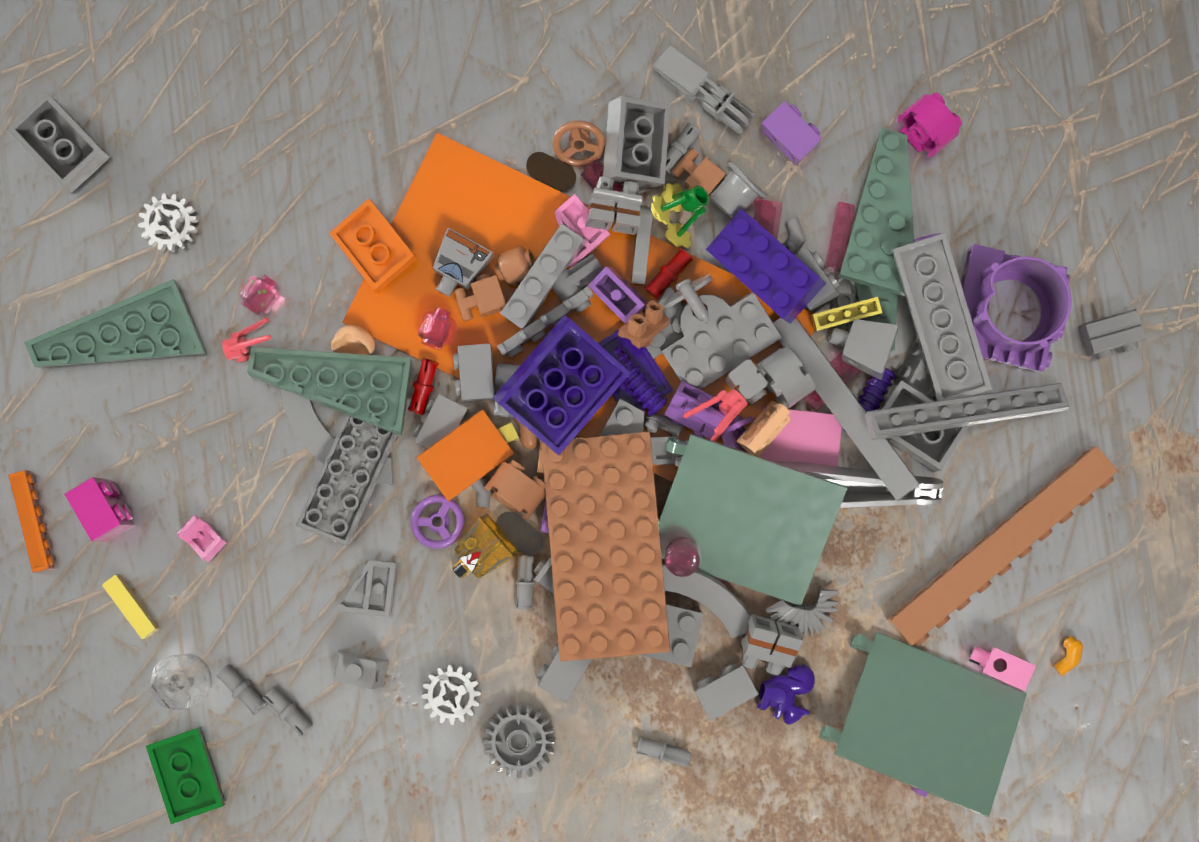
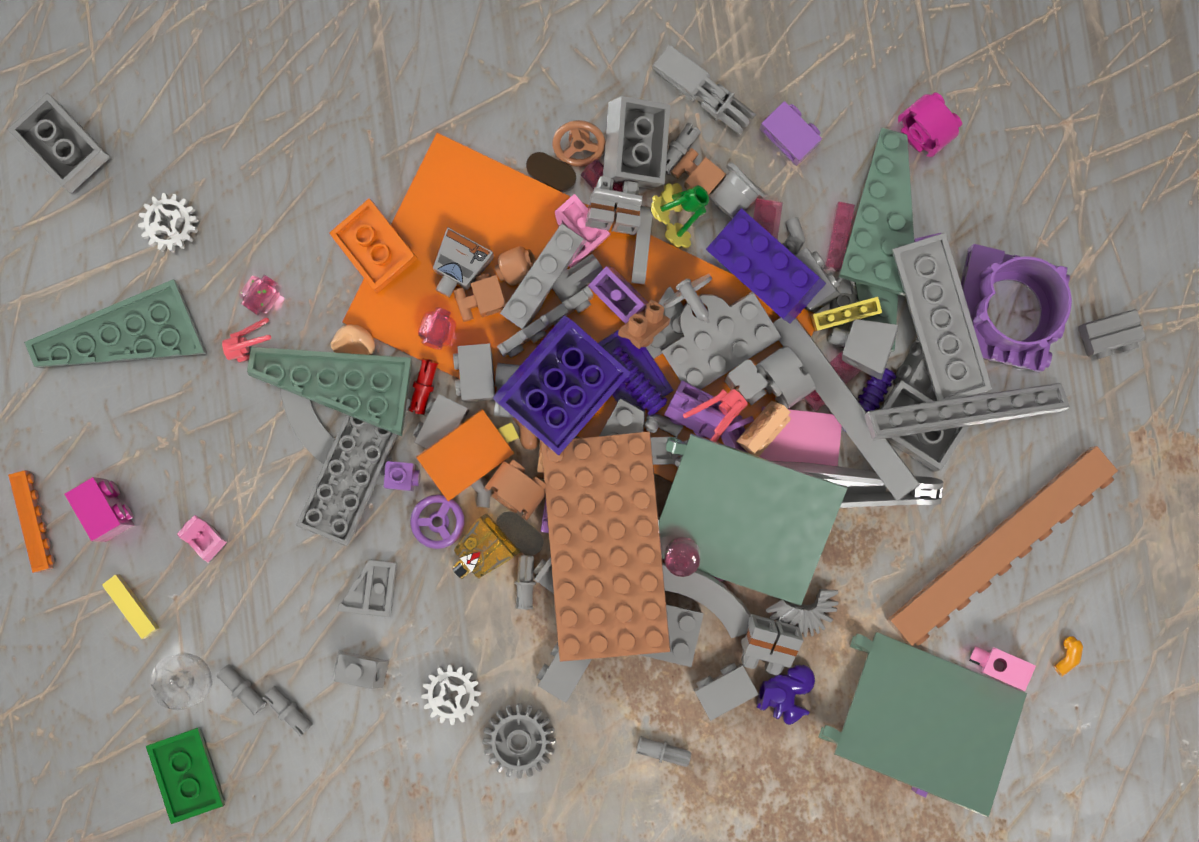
red pin [644,248,693,299] -> none
none -> medium lavender bracket [384,461,420,492]

